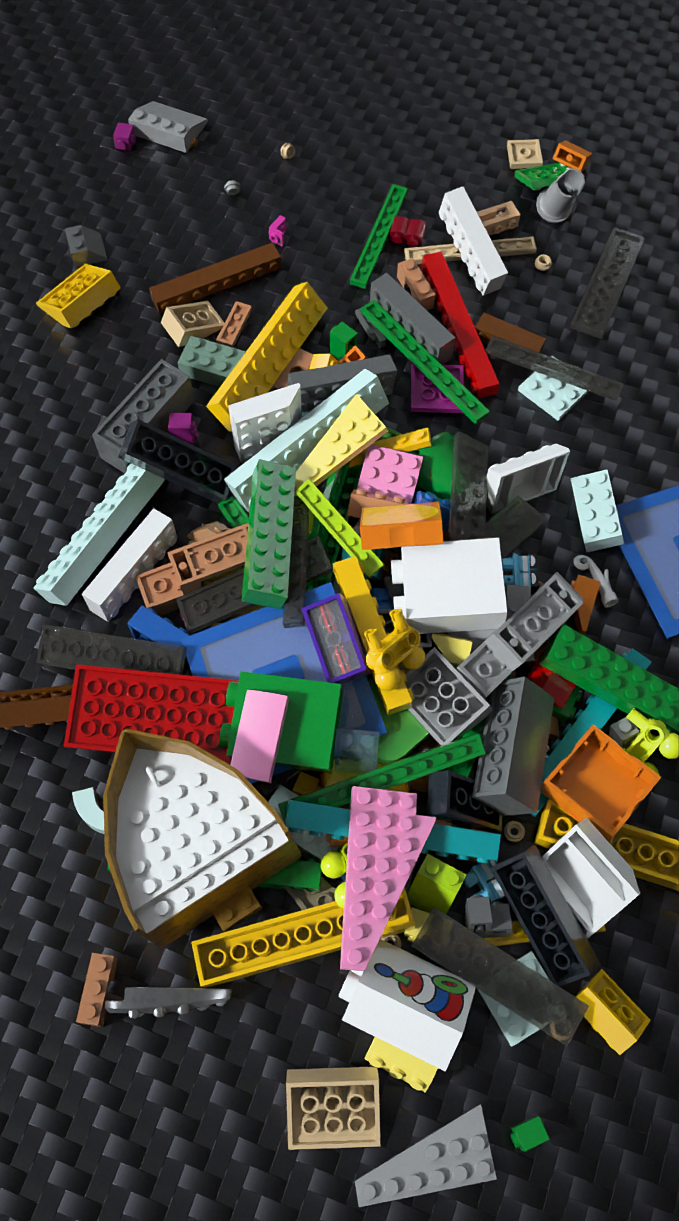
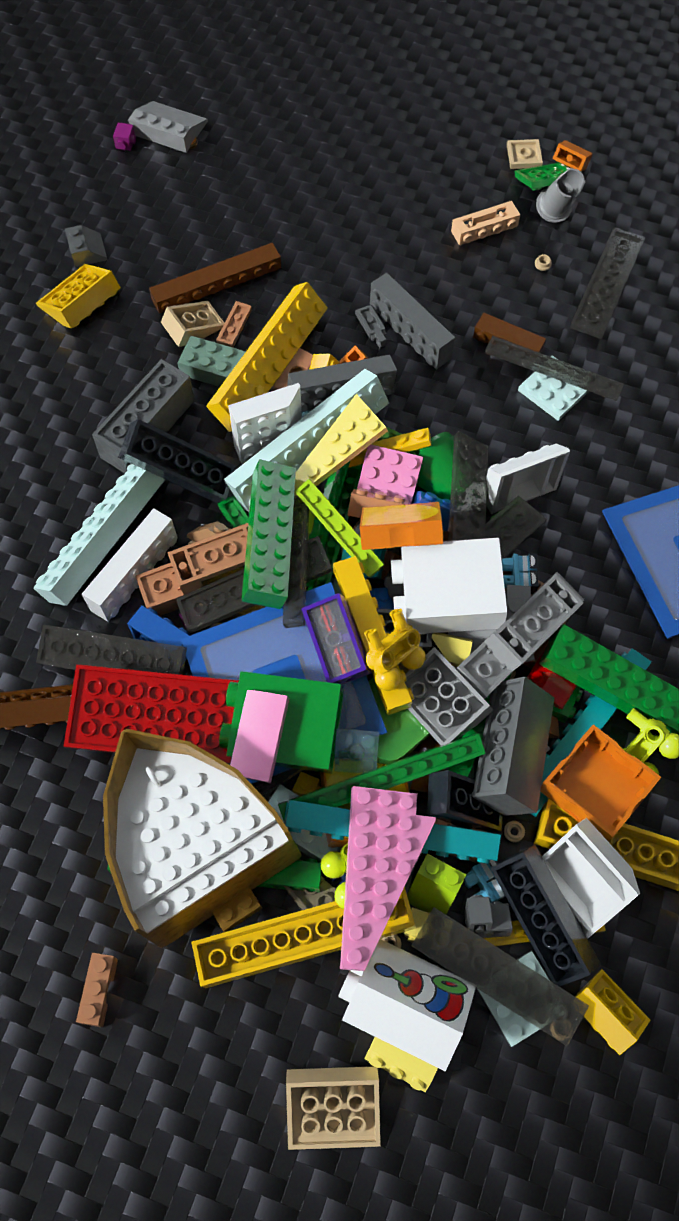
light aqua arch [72,787,104,834] -> none
flat silver animal [105,987,232,1019] -> none
magenta brick [168,412,198,445] -> none
light grey plate [224,180,240,195] -> none
dark pink bracket [269,215,287,246] -> none
tan plate [281,143,295,159] -> none
green brick [330,322,358,360] -> none
green plate [350,184,408,289] -> none
light grey wing [355,1104,496,1207] -> none
green plate [361,300,490,424] -> none
dark red brick [390,216,426,246] -> none
nougat arch [397,258,435,310] -> none
tan tile [404,237,537,264] -> none
magenta plate [411,364,464,413] -> none
red brick [420,251,499,399] -> none
white brick [439,187,508,296] -> none
green brick [510,1116,550,1152] -> none
orange slope [570,575,600,635] -> none
light aqua brick [571,470,624,552] -> none
white plant [573,555,618,608] -> none
light grey brick [609,717,639,748] -> none

